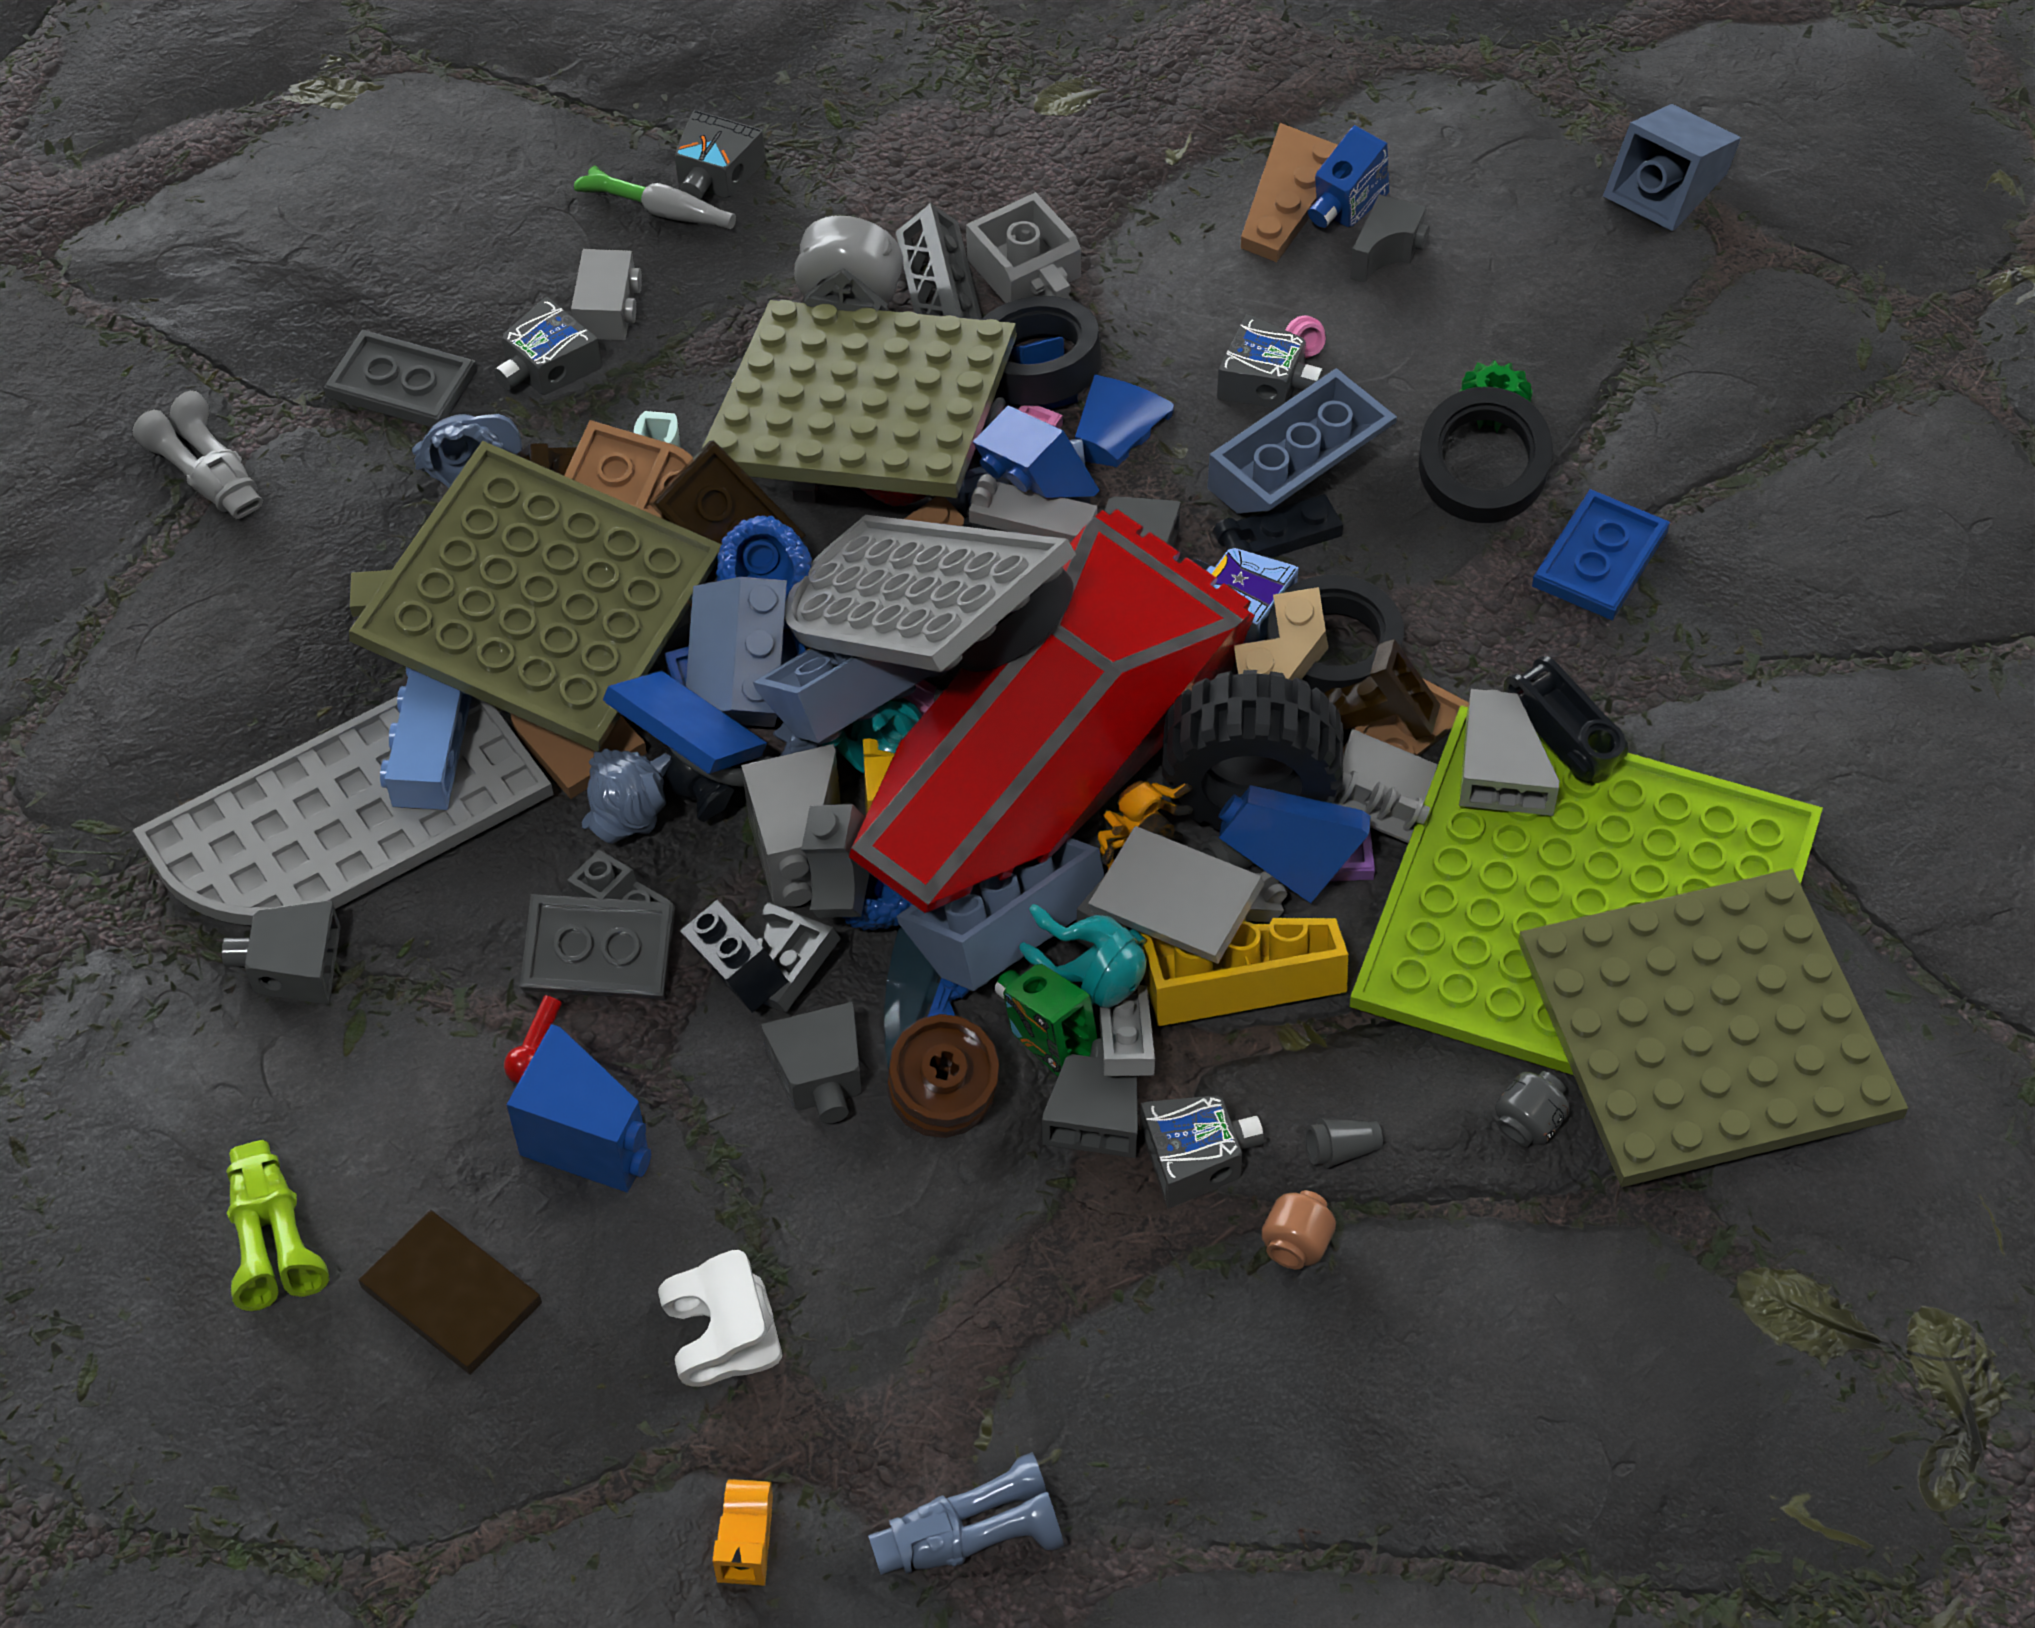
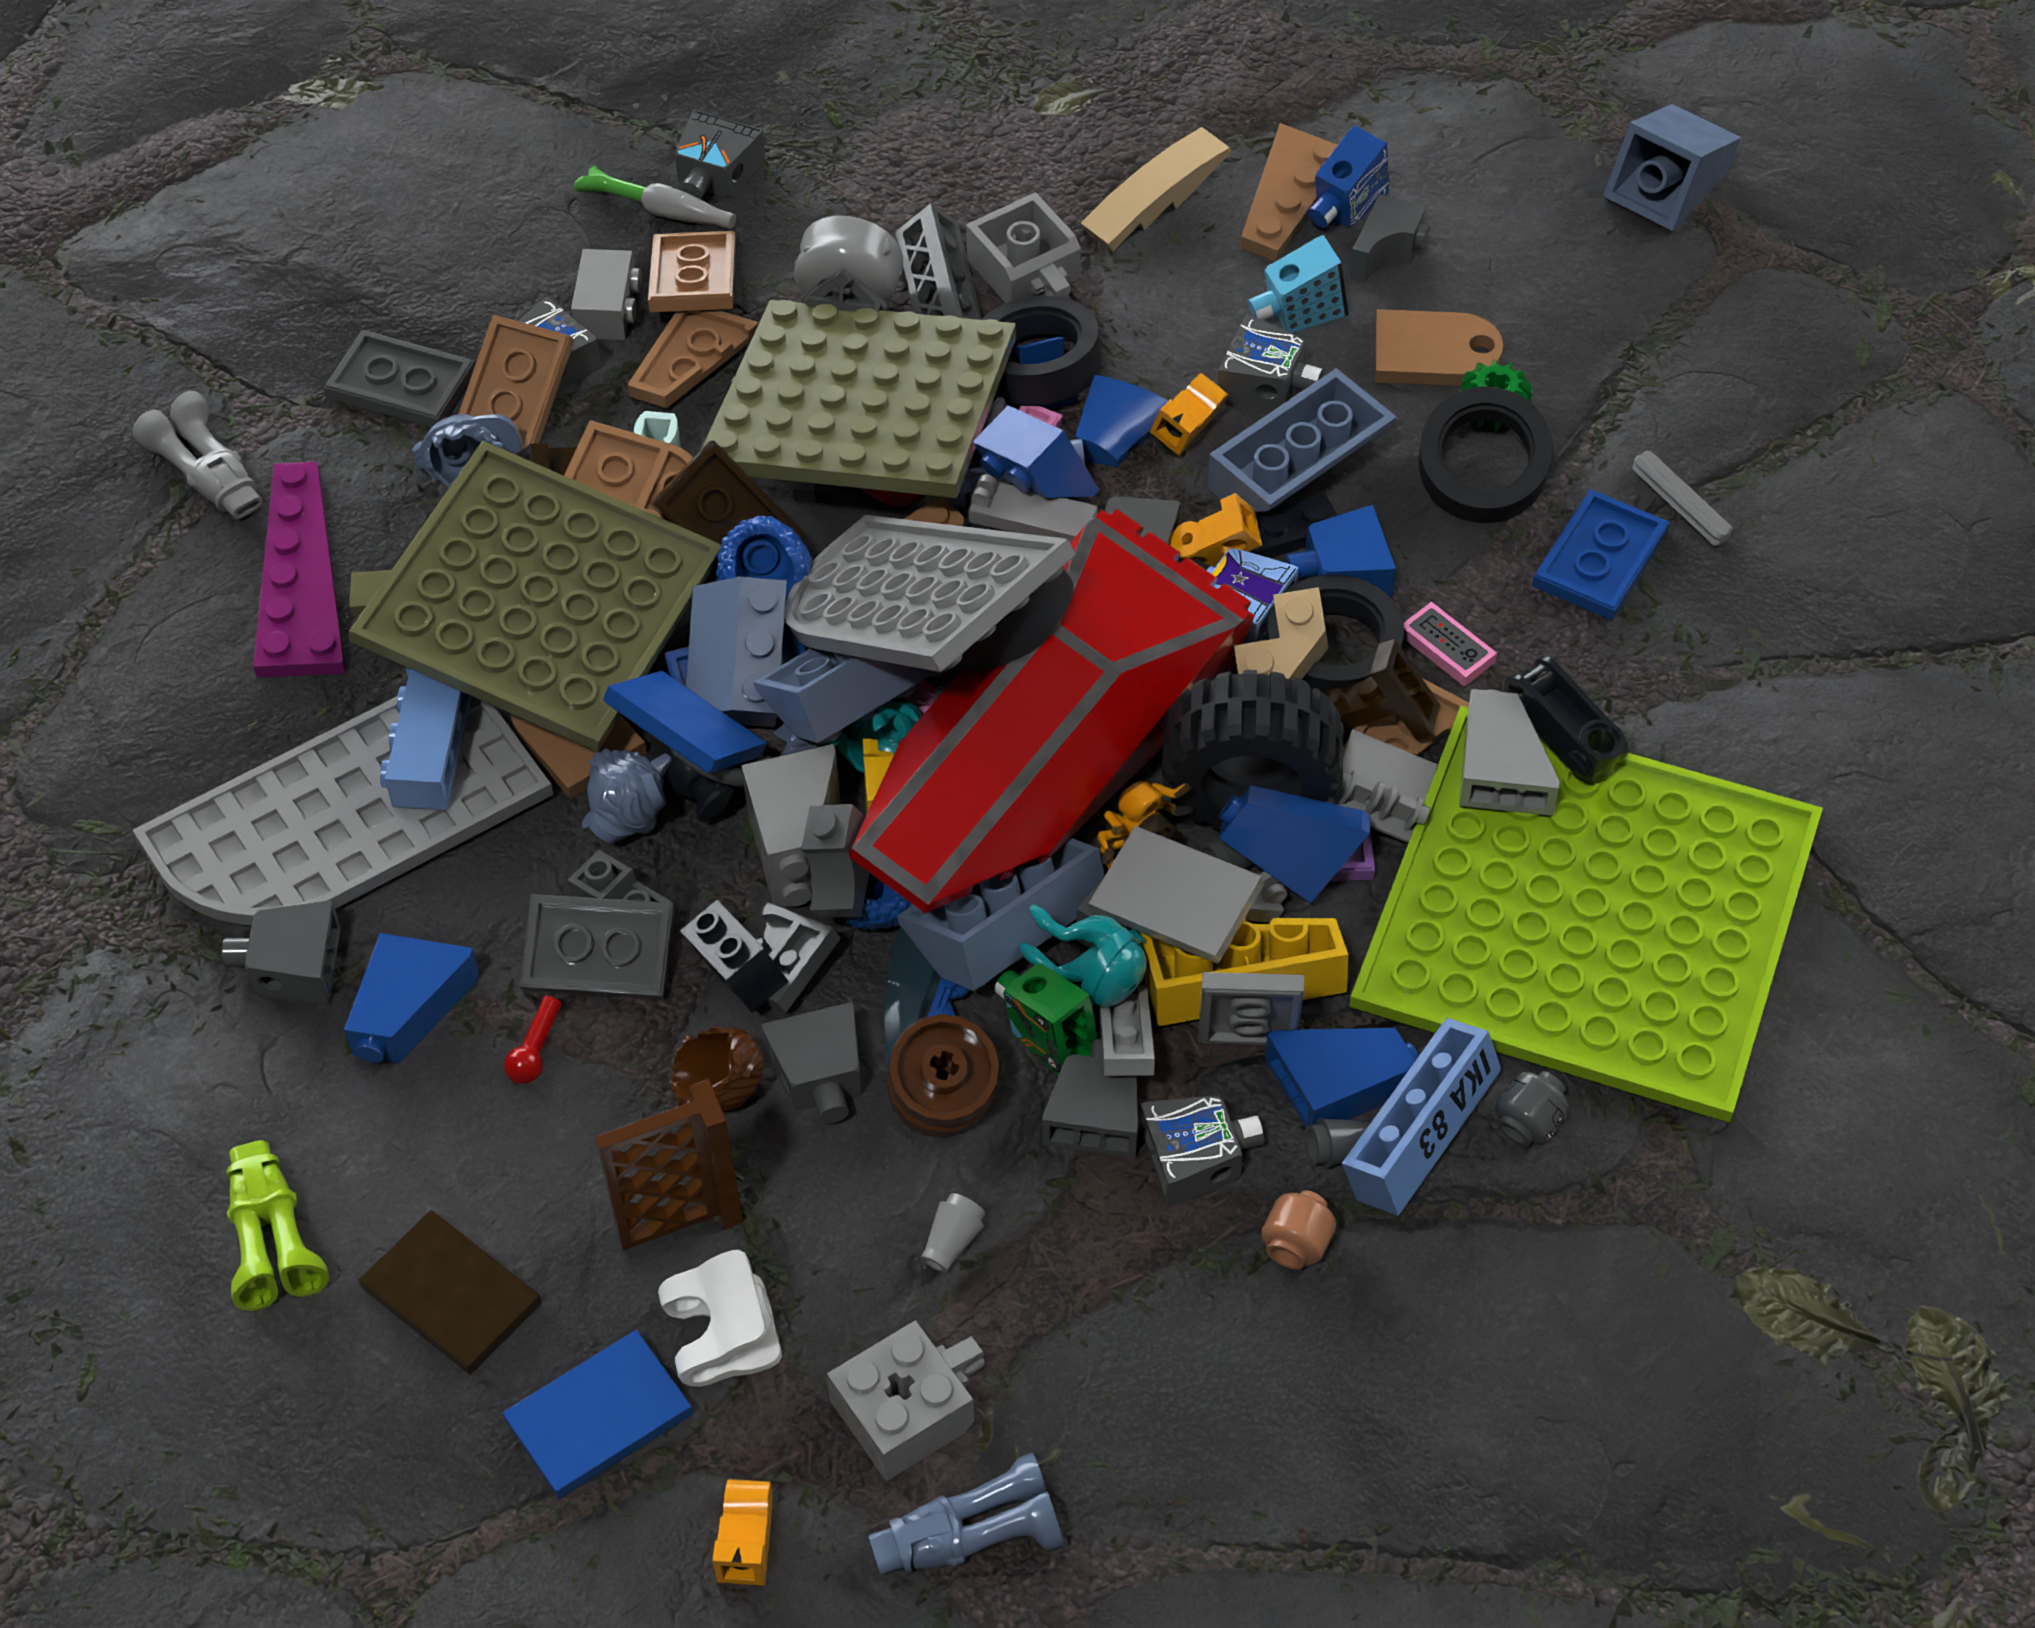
blue slope [506,1024,651,1193] -> none
bright pink plate [1286,315,1326,358] -> none
olive plate [1518,868,1908,1187] -> none
none -> magenta wing [253,461,346,678]
none -> blue slope [344,933,479,1063]
none -> medium nougat tile [458,314,575,449]
none -> blue tile [502,1330,693,1499]
none -> reddish brown fence [595,1079,743,1251]
none -> medium nougat wing [627,309,759,408]
none -> medium nougat tile [648,231,736,312]
none -> reddish brown hair [670,1026,765,1110]
none -> light grey hinge [827,1320,984,1482]
none -> light grey cone [920,1193,985,1273]
none -> tan slope [1081,127,1232,252]
none -> light orange leg [1149,373,1229,455]
none -> light orange leg [1170,493,1262,566]
none -> light grey tile [1198,972,1304,1045]
none -> medium azure torso [1247,235,1349,333]
none -> blue slope [1265,1028,1419,1127]
none -> blue torso [1285,505,1396,597]
none -> medium blue brick [1342,1018,1502,1216]
none -> medium nougat tile [1375,309,1503,386]
none -> tile [1403,602,1497,687]
none -> light grey axle [1632,450,1733,547]

